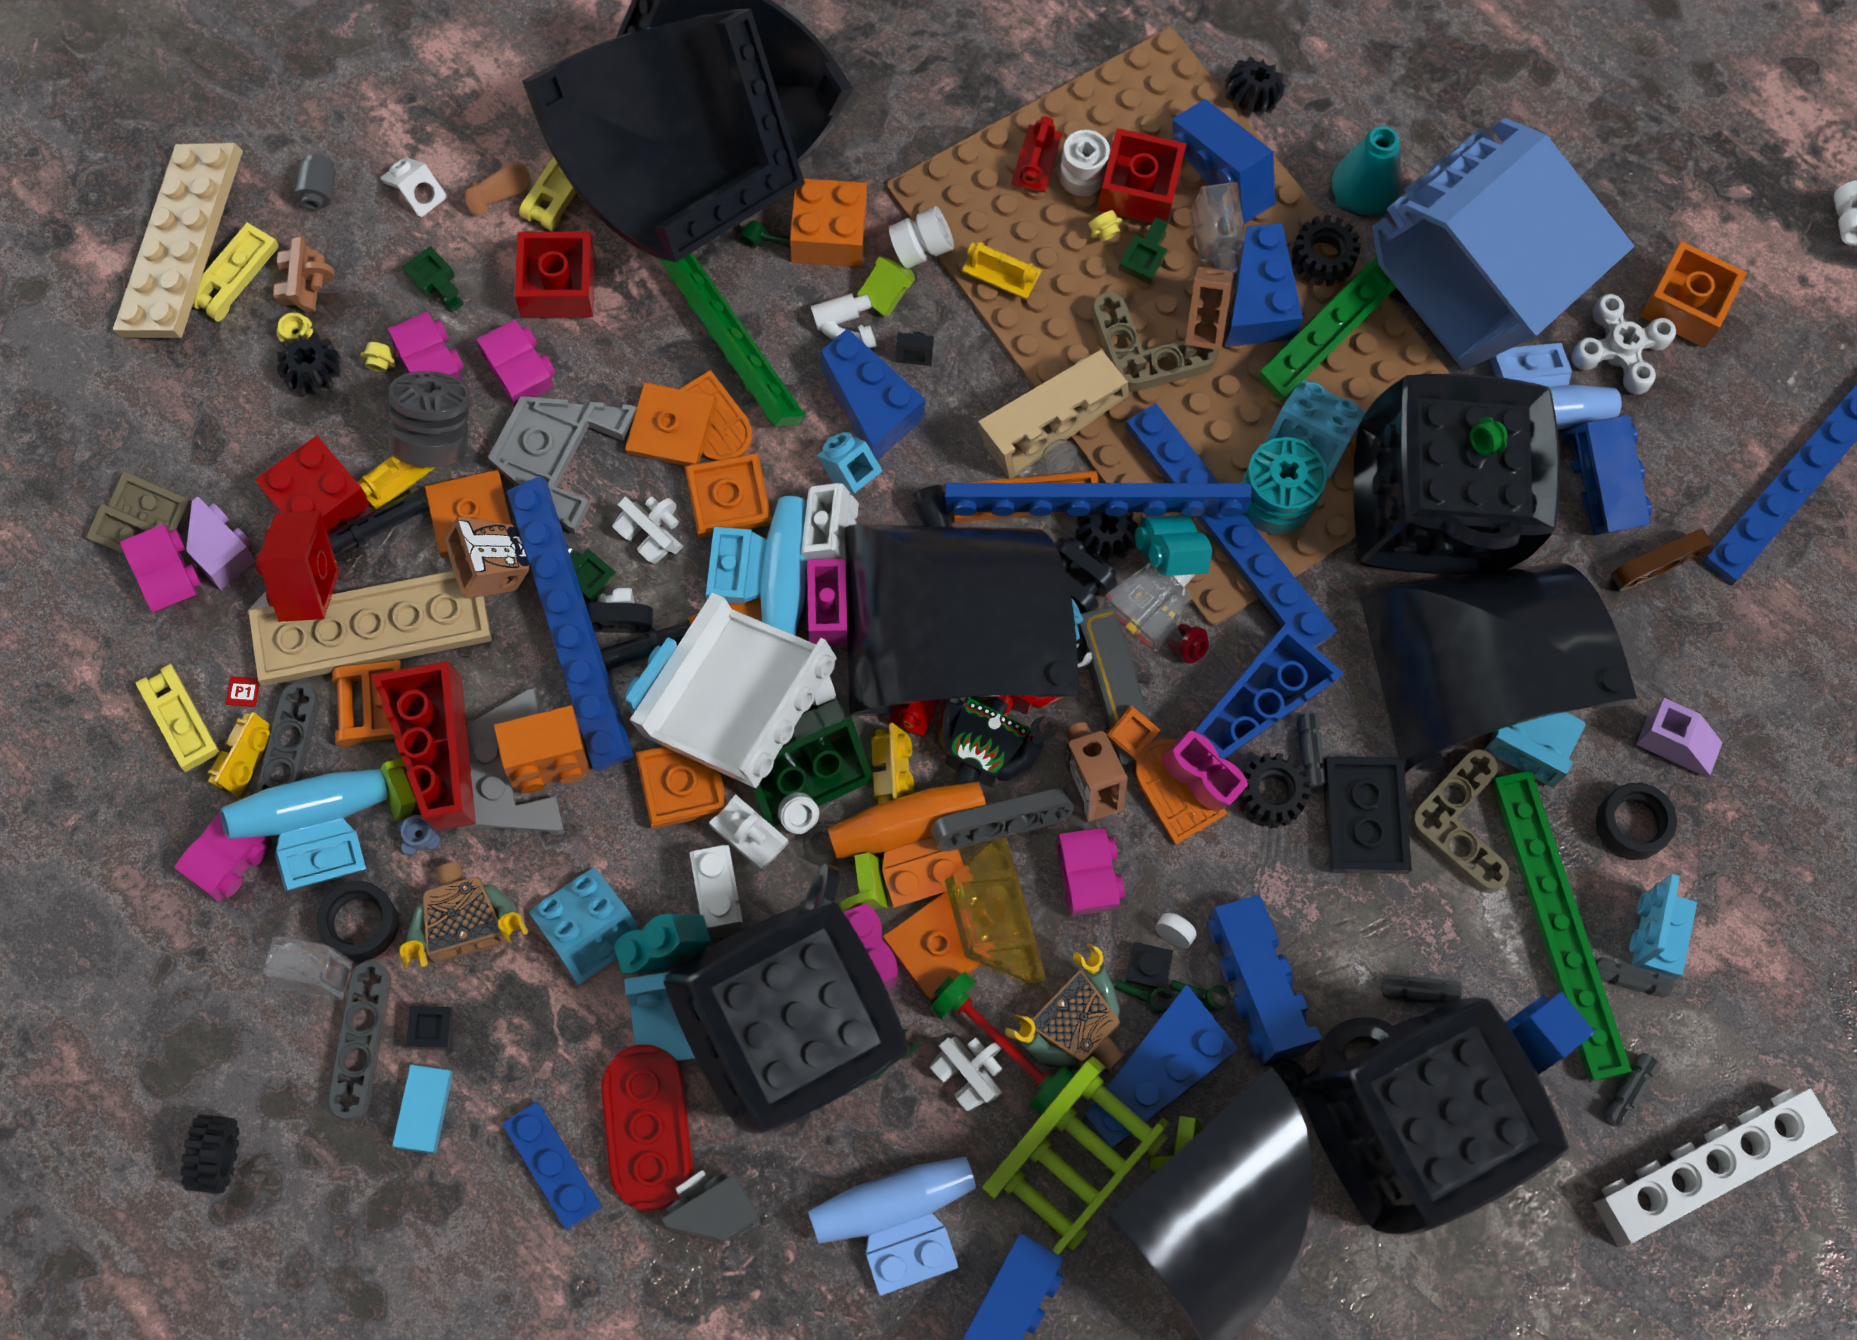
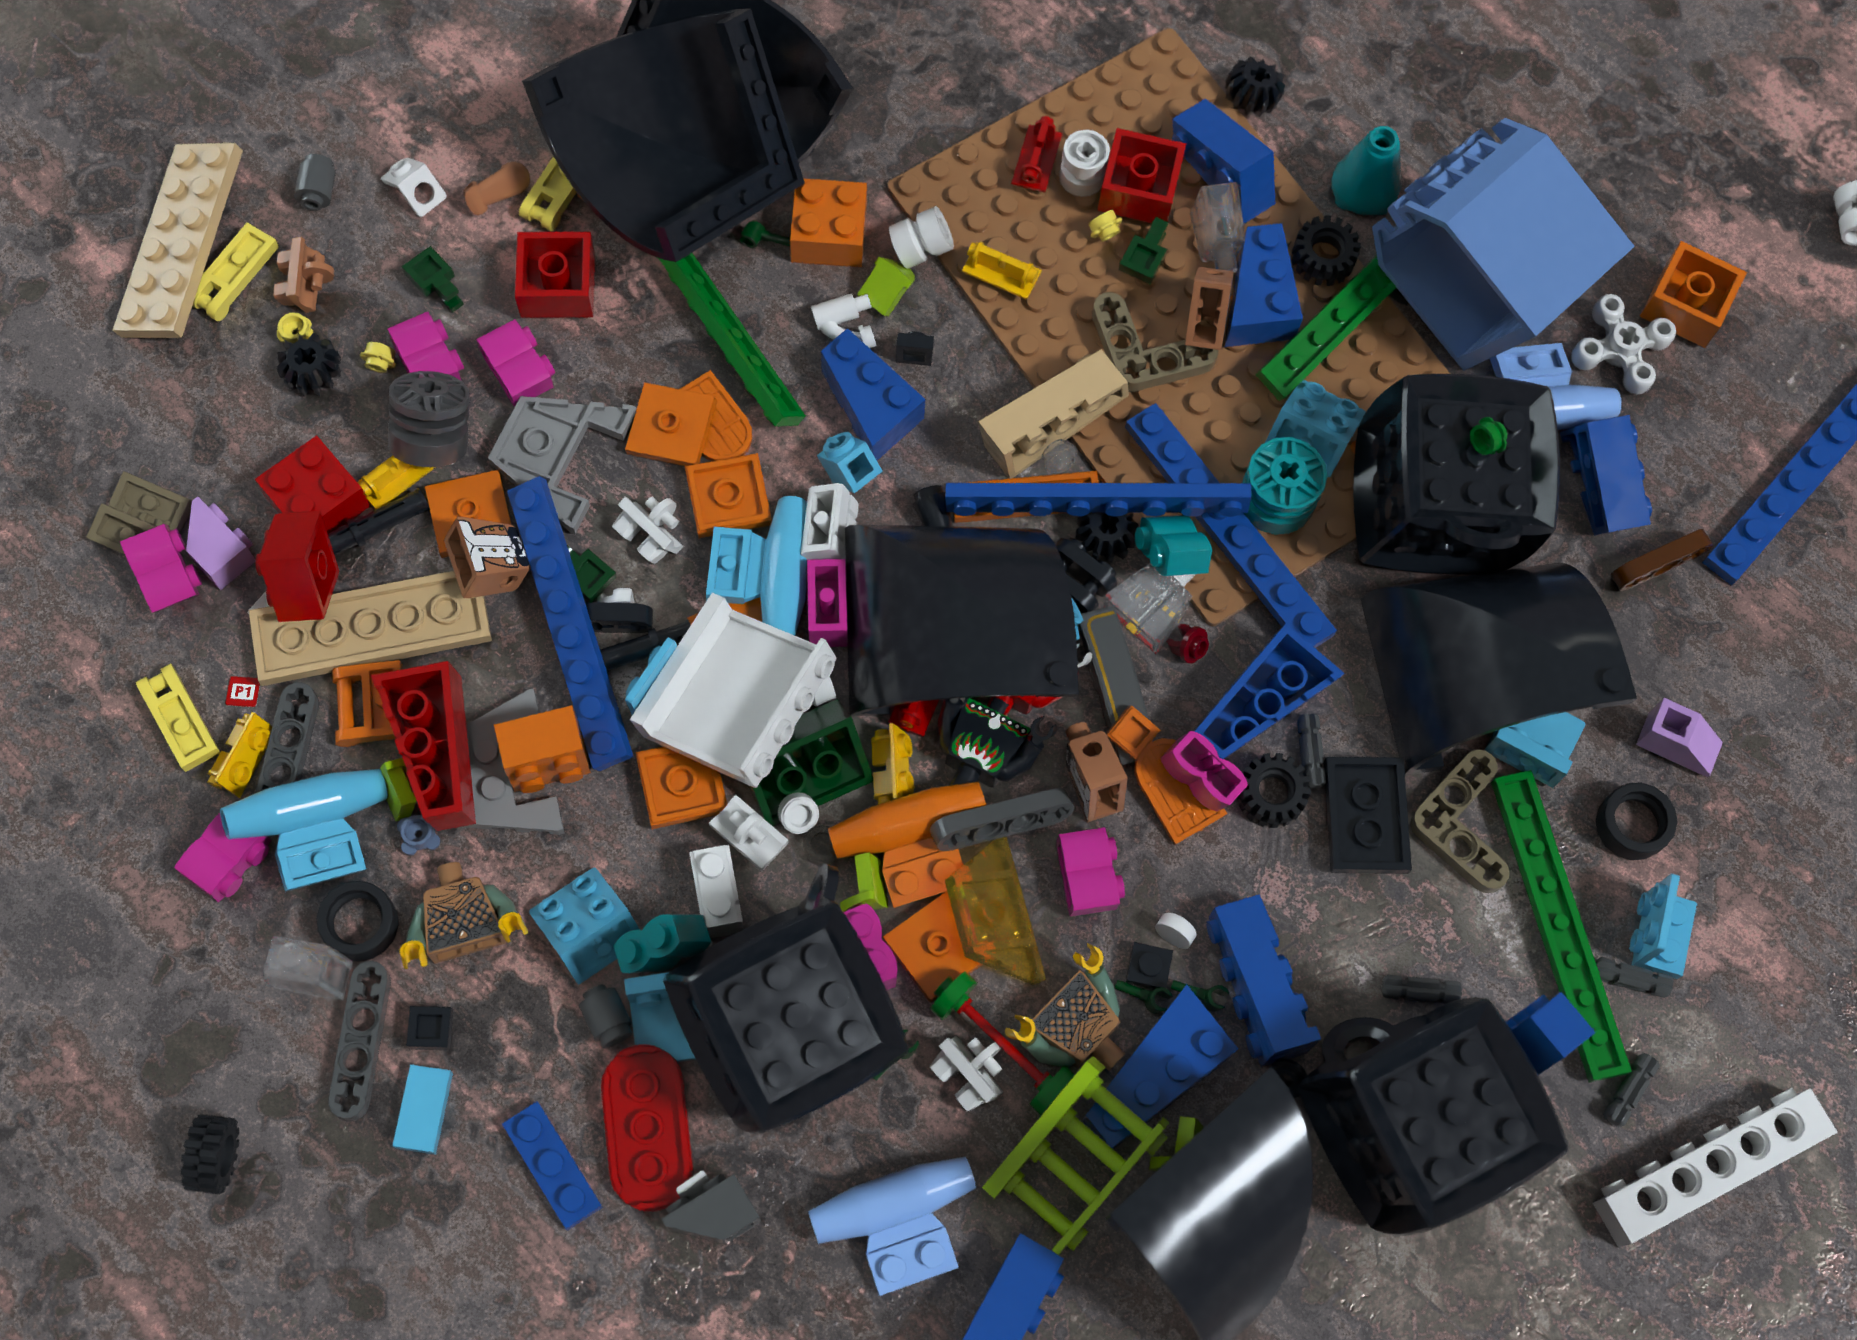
none -> dark grey brick [579,984,633,1048]

